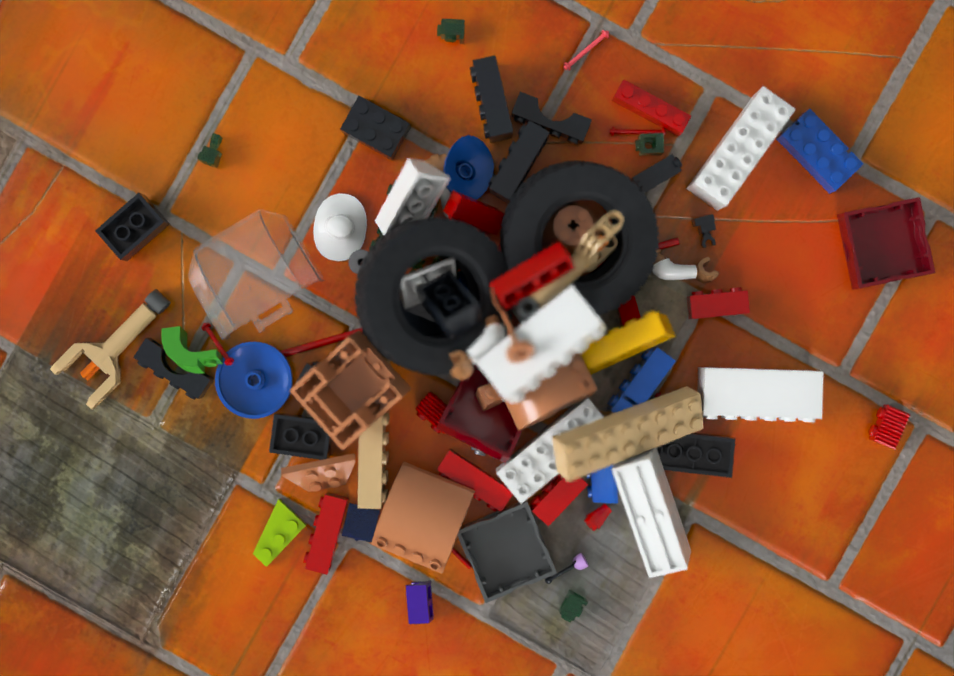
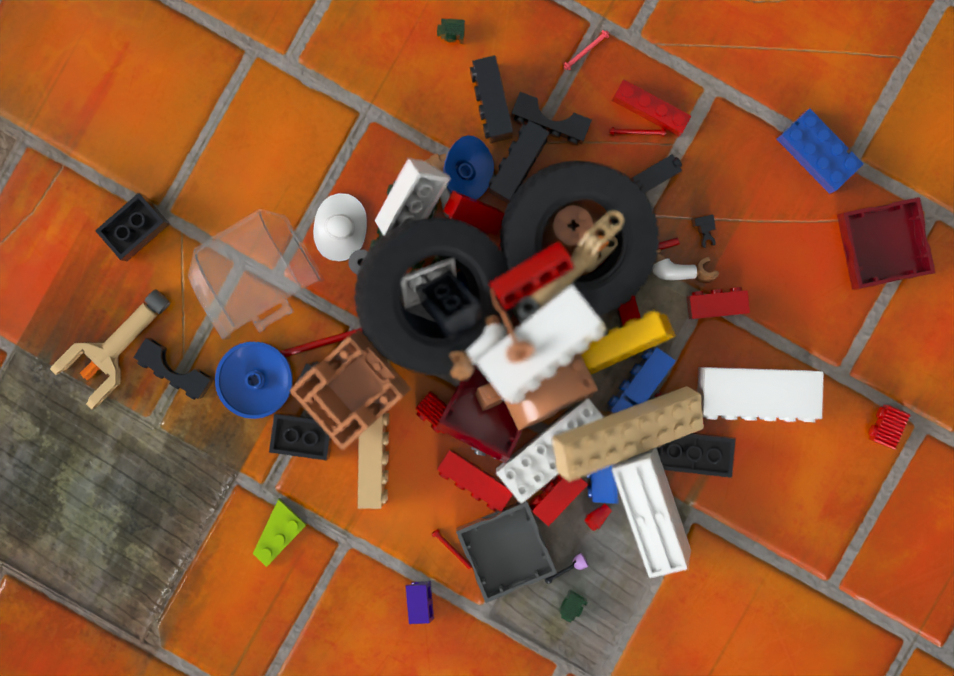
bright green arch [161,326,223,374] -> none
clear green piece [197,133,223,168] -> none
red axle [201,323,234,366] -> none
nougat wing [281,453,356,492] -> none
red brick [303,492,349,575] -> none
black brick [340,96,411,161] -> none
clear blue piece [342,503,380,542] -> none
nougat slope [371,462,475,574] -> none
clear green brick [635,133,664,156] -> none
white brick [686,86,795,211] -> none

